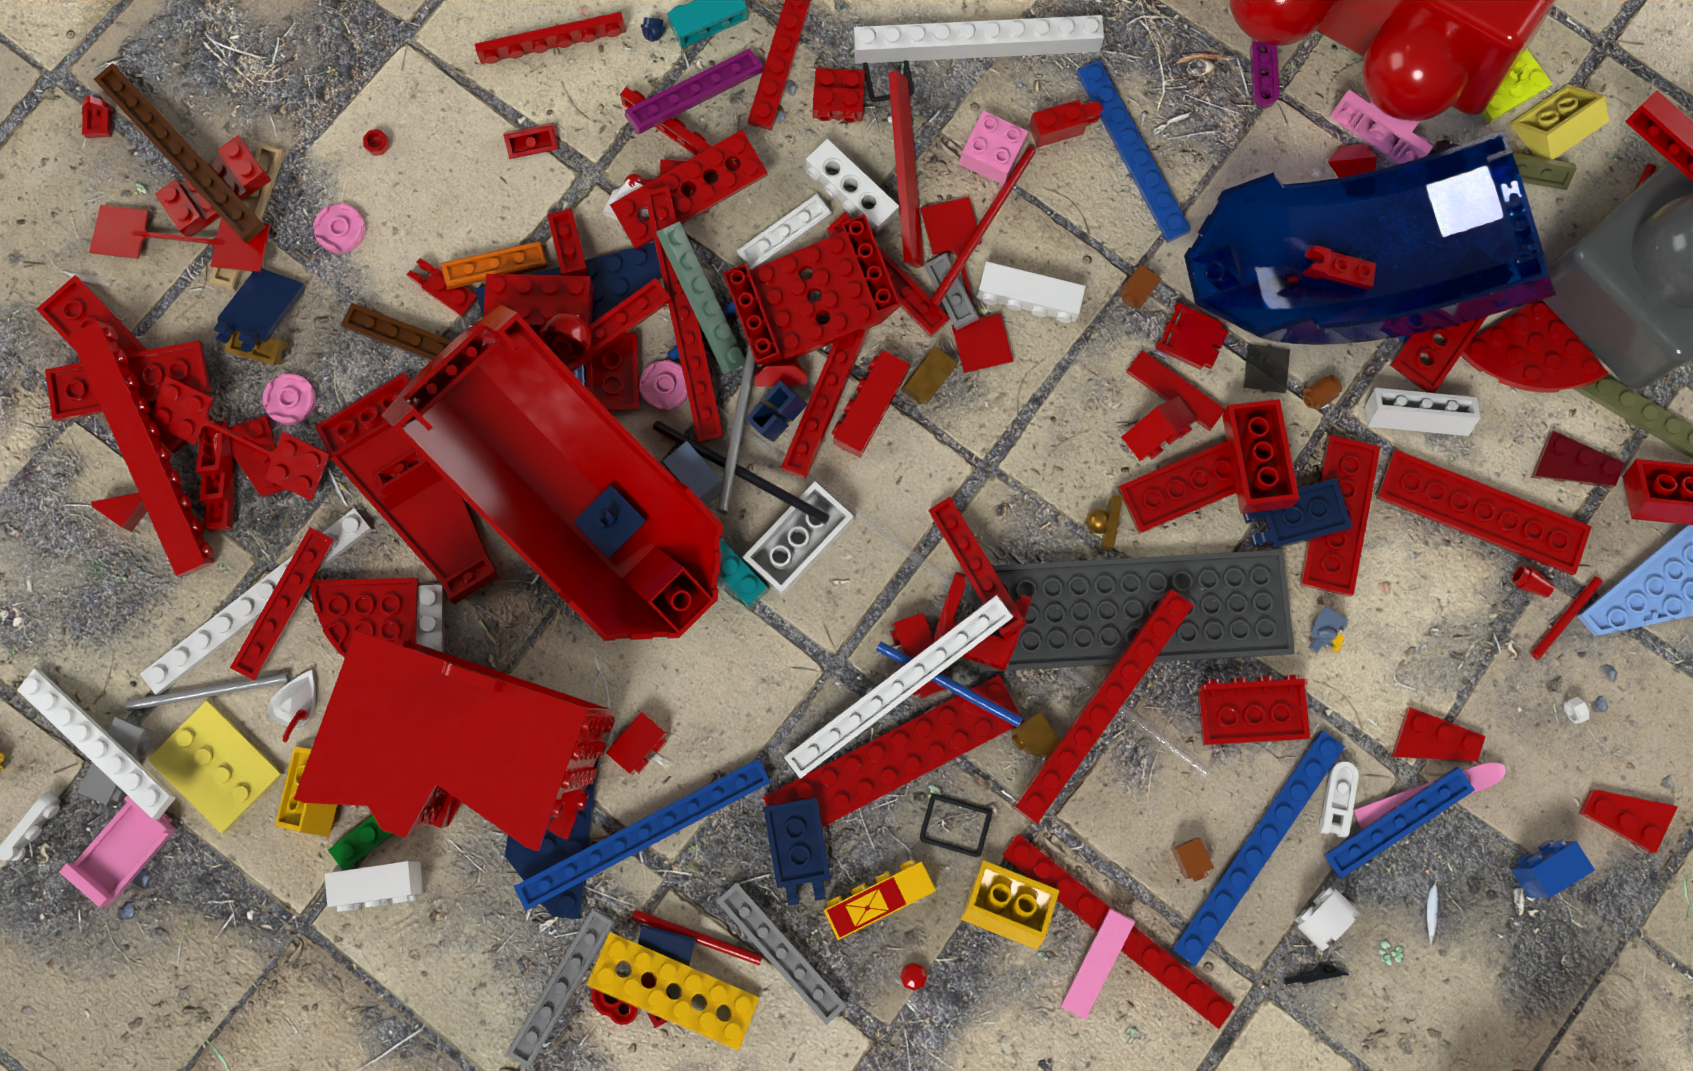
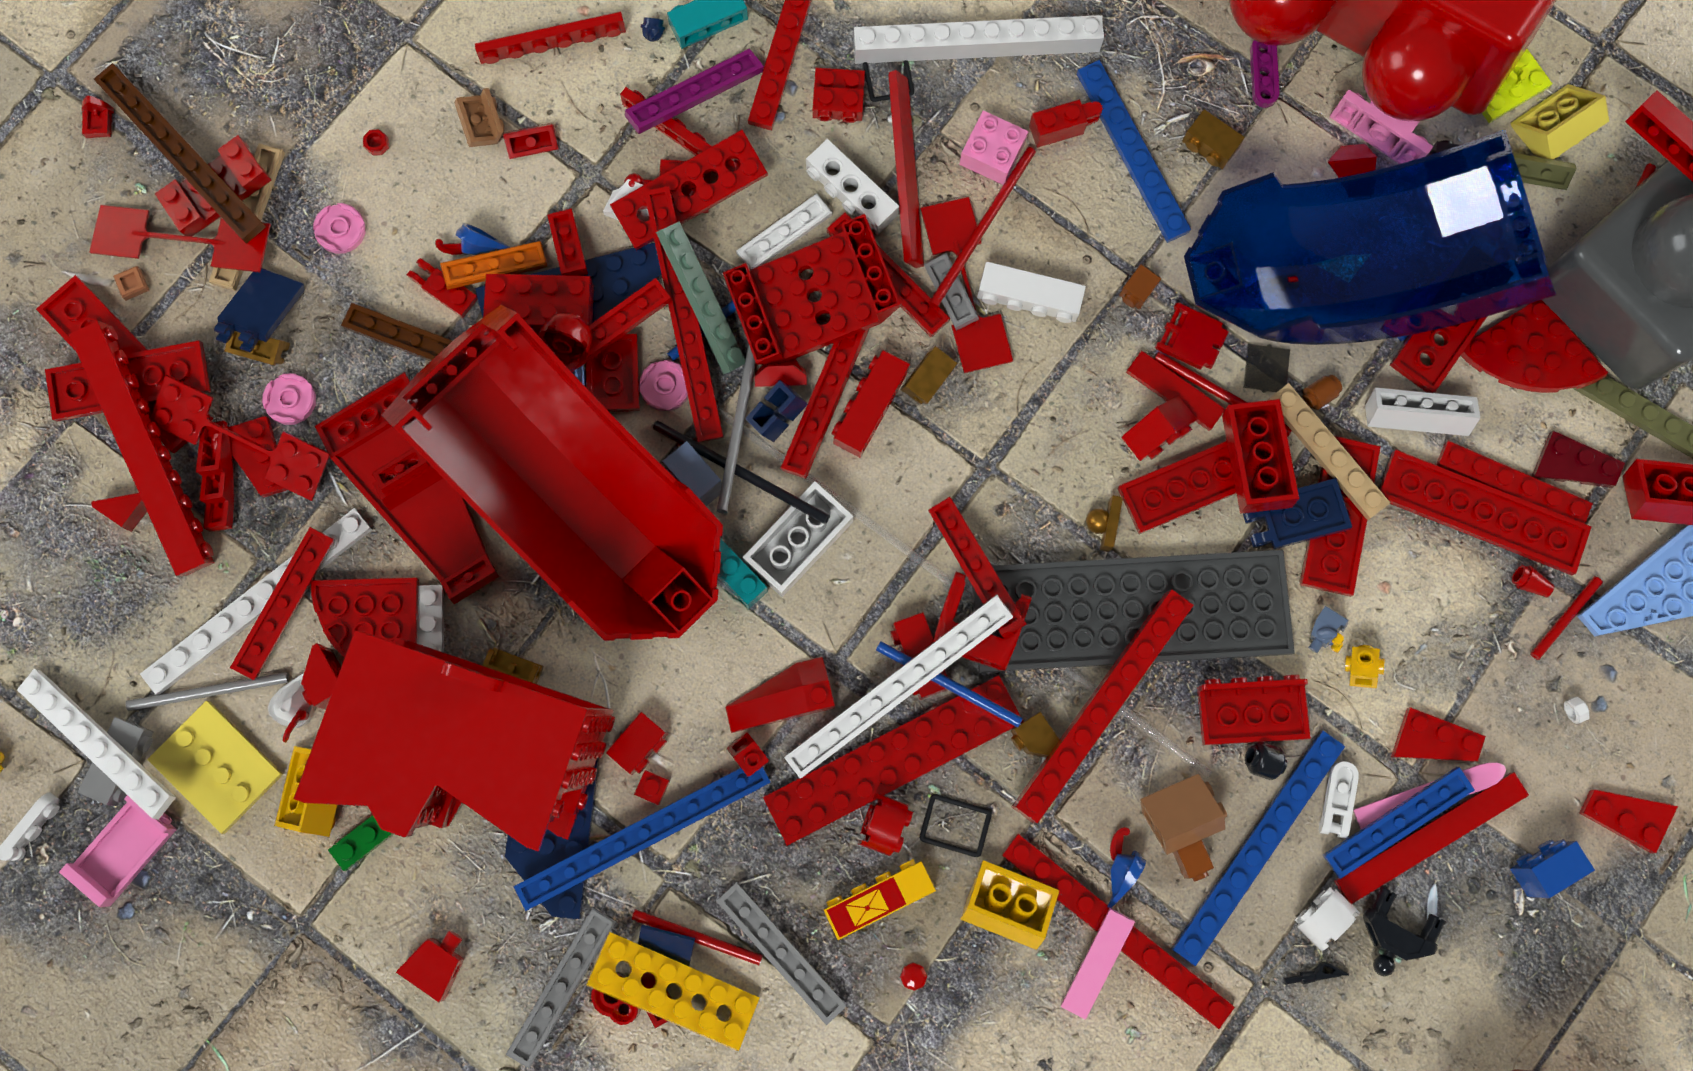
white brick [325,861,424,912] -> none
dark blue piece [574,485,647,559] -> none
dark blue tile [763,797,831,906] -> none
red plate [1303,246,1376,290] -> none
none -> nougat tile [113,266,150,301]
none -> red slope [301,643,342,710]
none -> red torso [396,930,464,1002]
none -> blue piece [435,223,510,255]
none -> medium nougat bracket [454,88,504,147]
none -> pearl gold hinge [482,648,544,684]
none -> red plate [634,770,670,805]
none -> red wedge [725,657,835,733]
none -> red bracket [726,732,769,777]
none -> red brick [858,793,913,856]
none -> blue piece [1108,827,1146,908]
none -> medium nougat brick [1140,774,1227,855]
none -> red piece [1154,352,1292,437]
none -> pearl gold brick [1182,109,1245,170]
none -> black head [1245,742,1287,780]
none -> tan plate [1268,383,1390,520]
none -> red tile [1334,772,1529,904]
none -> yellow brick [1345,645,1385,688]
none -> black connector [1363,887,1446,977]
none -> red plate [1436,441,1593,524]

